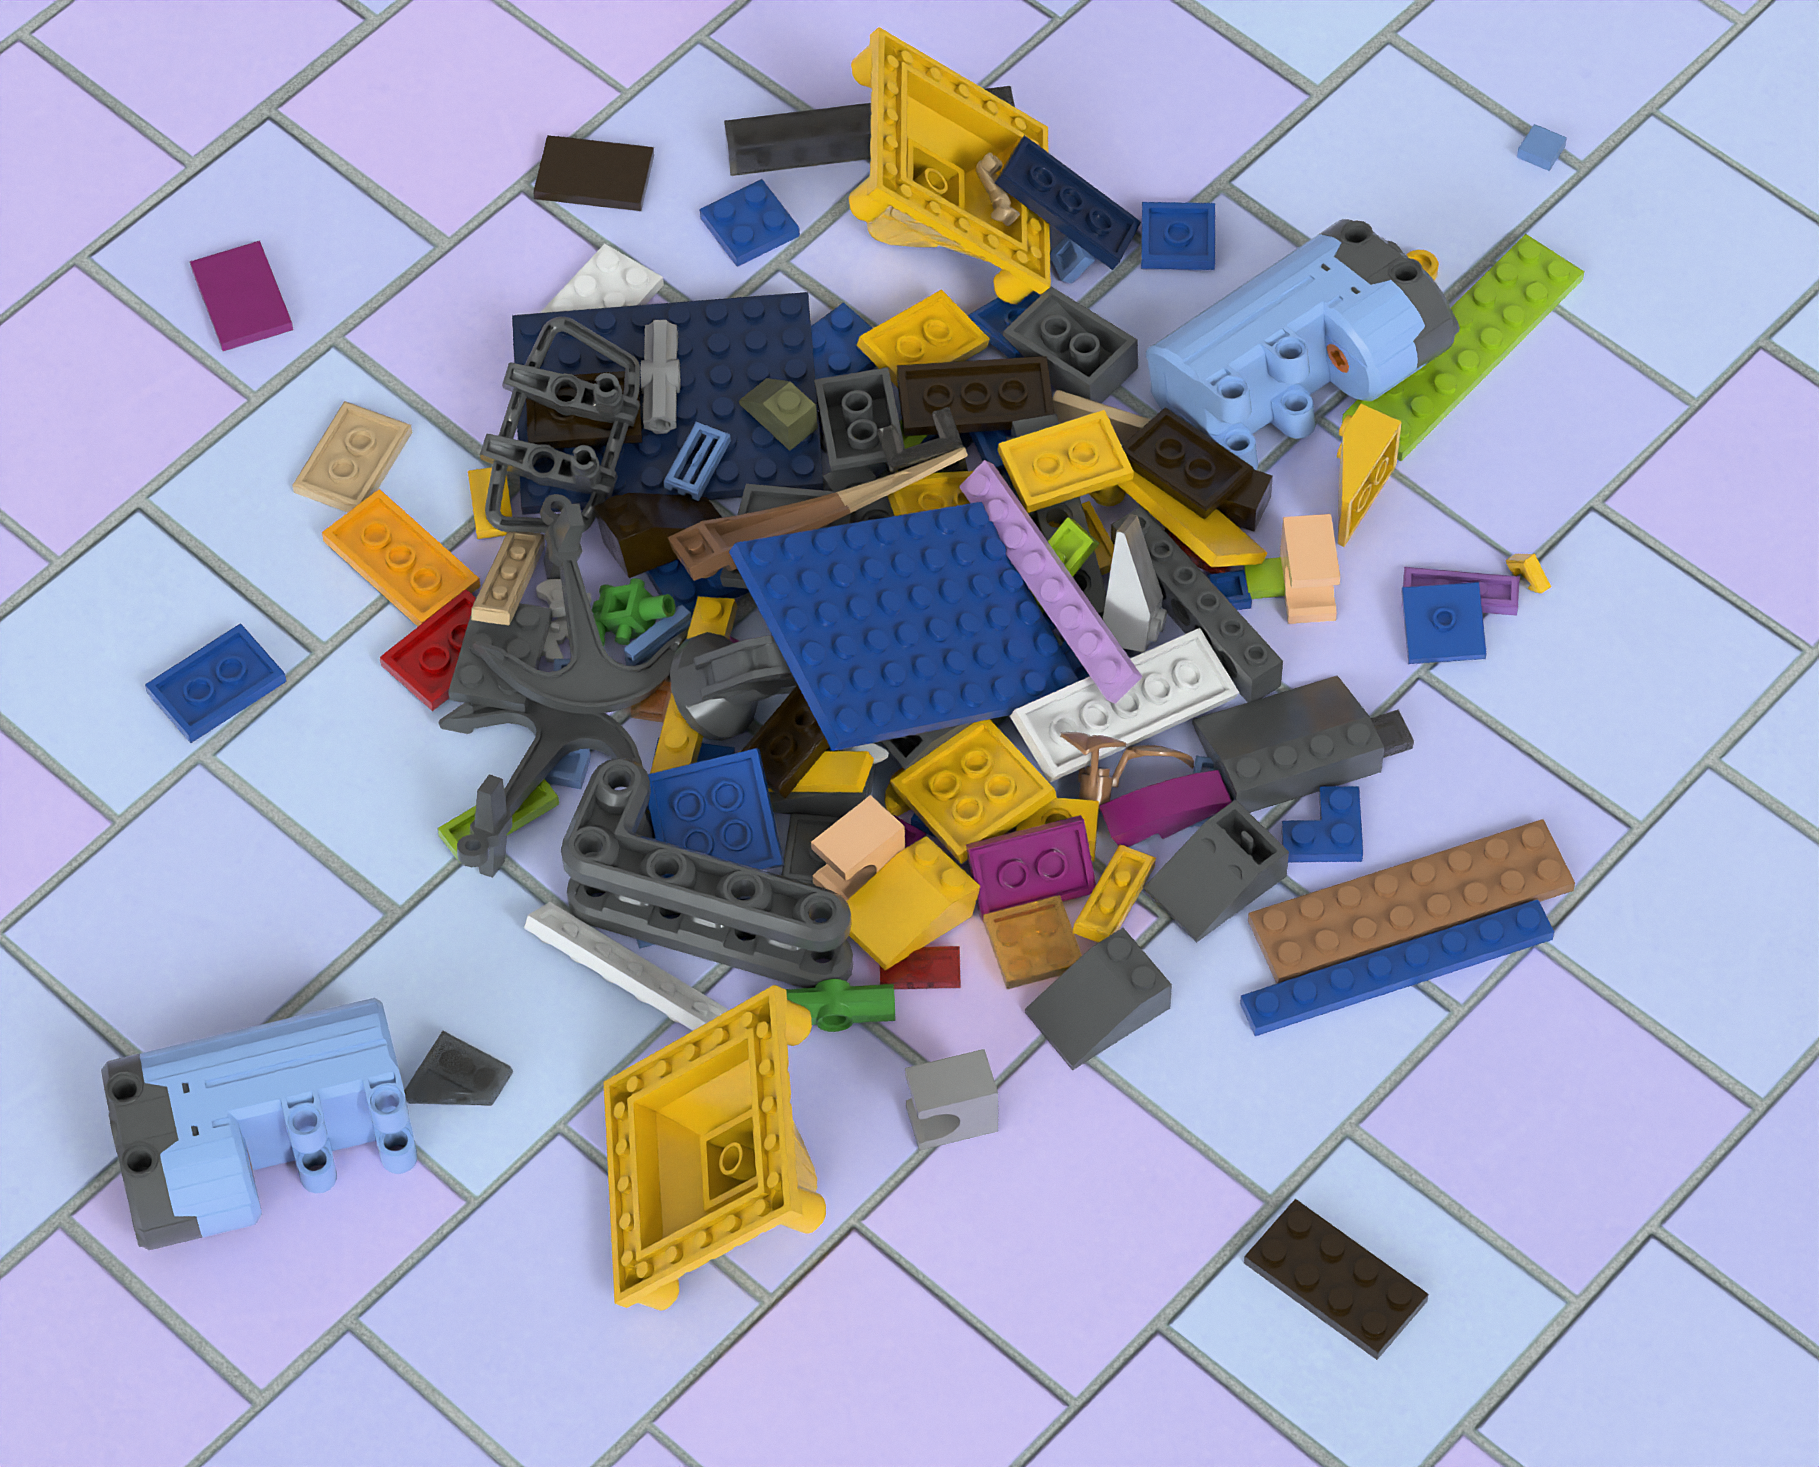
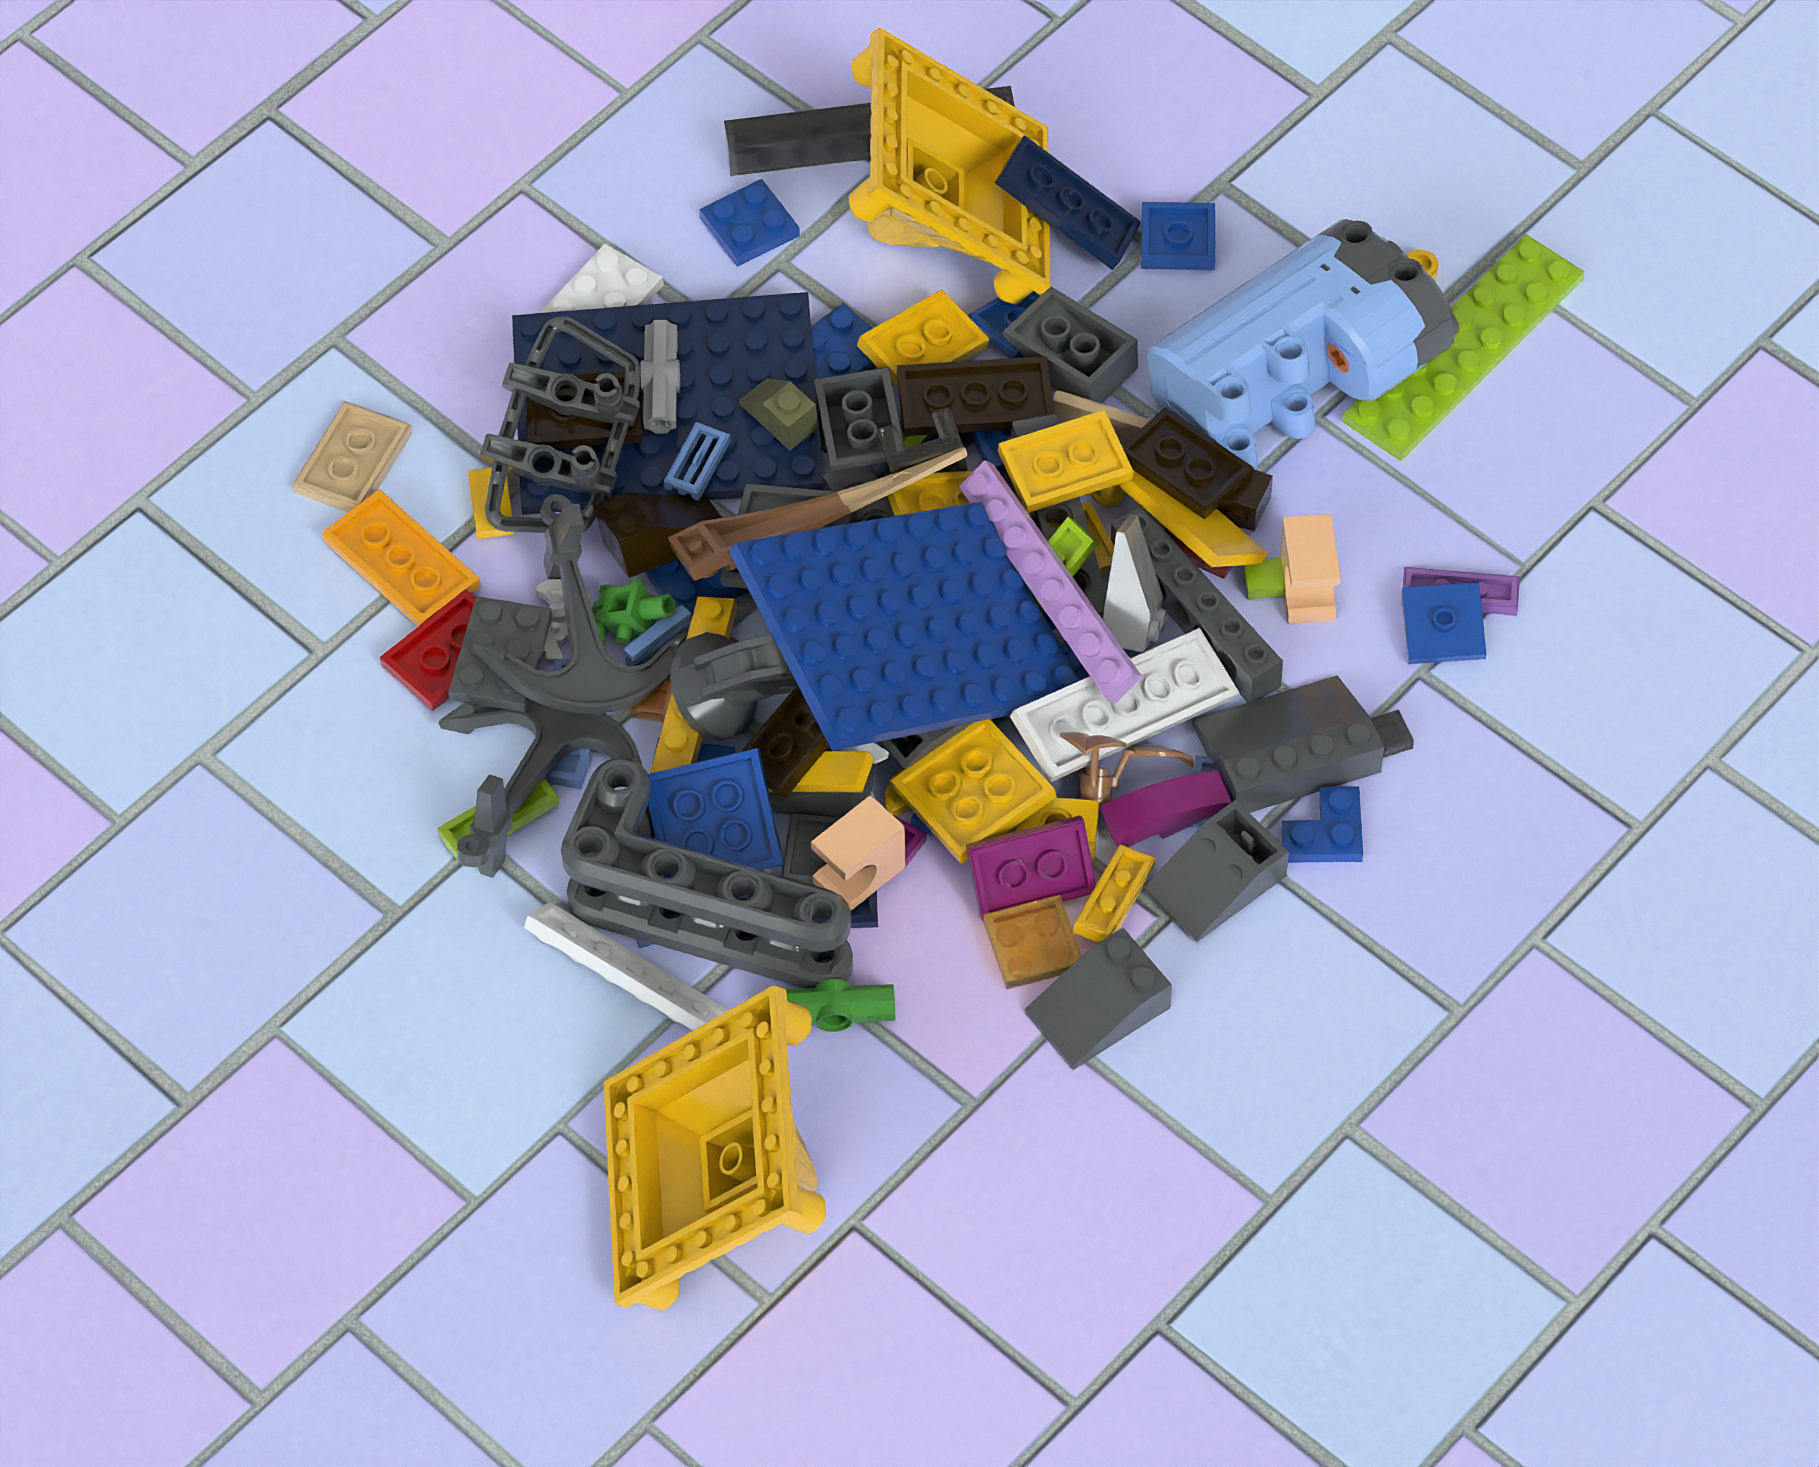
light blue piece [101,998,417,1250] -> none
blue plate [145,623,287,743] -> none
magenta tile [190,241,293,351] -> none
clear smoke wing [404,1030,513,1106] -> none
tan tile [471,532,545,626] -> none
dark brown tile [533,135,654,211] -> none
yellow slope [846,836,980,970] -> none
clear red plate [880,946,961,989] -> none
light grey piece [905,1049,998,1151] -> none
tan arm [976,153,1020,226] -> none
medium blue tile [1050,236,1095,284] -> none
blue tile [1207,570,1252,610] -> none
blue plate [1240,899,1554,1036] -> none
dark brown plate [1244,1199,1429,1360] -> none
medium nougat plate [1248,819,1575,984] -> none
yellow slope [1337,404,1402,547] -> none
yellow tile [1505,554,1551,594] -> none
medium blue tile [1517,124,1567,171] -> none

